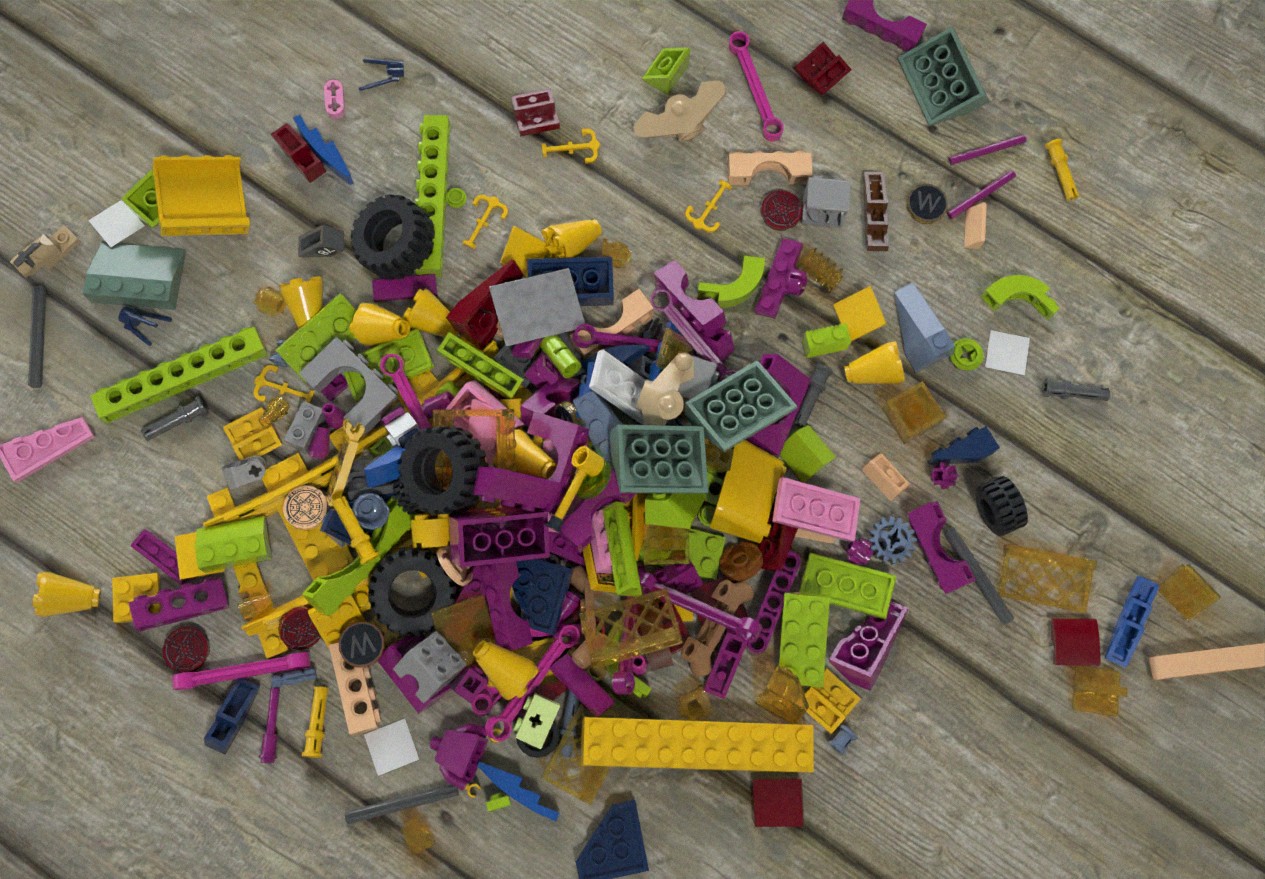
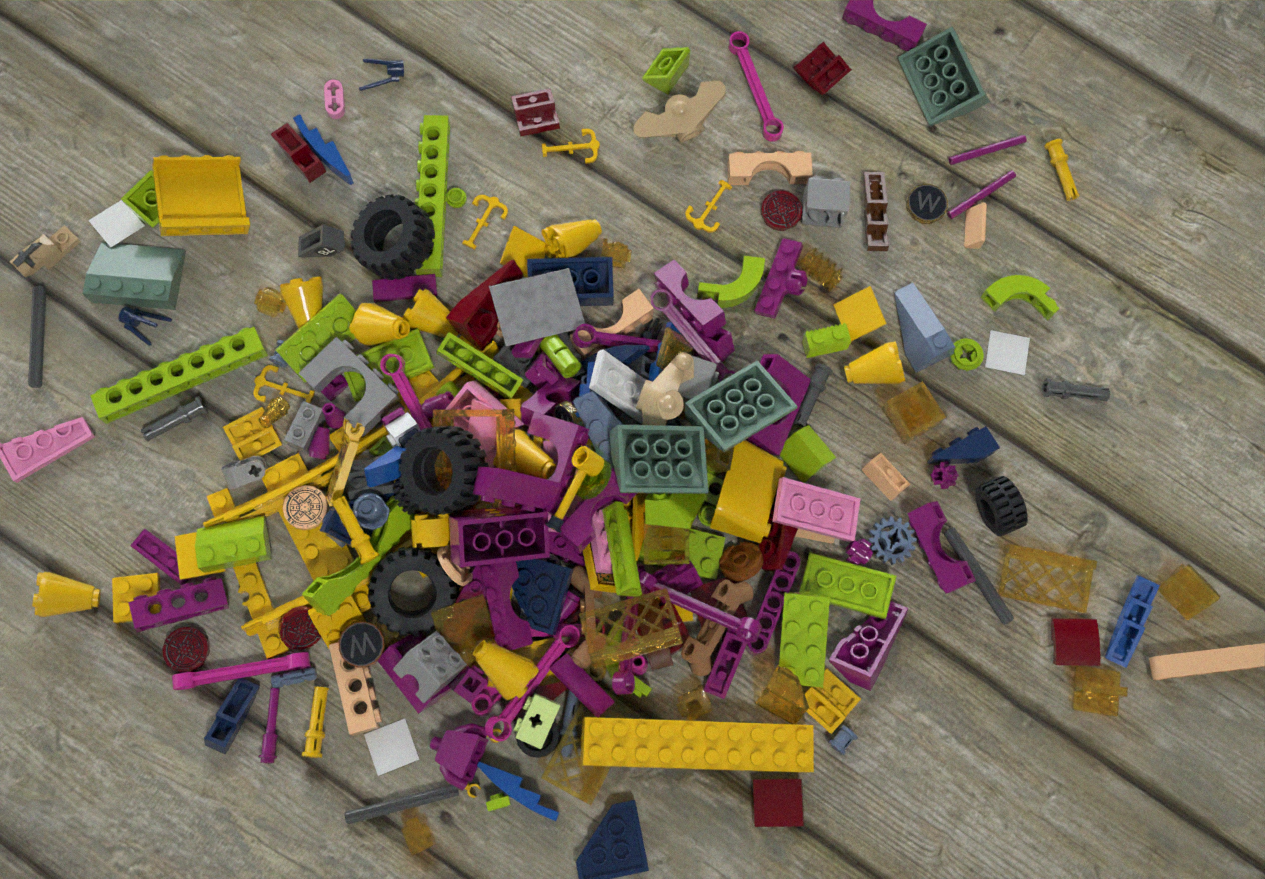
clear yellow cone [237,593,274,620] -> none

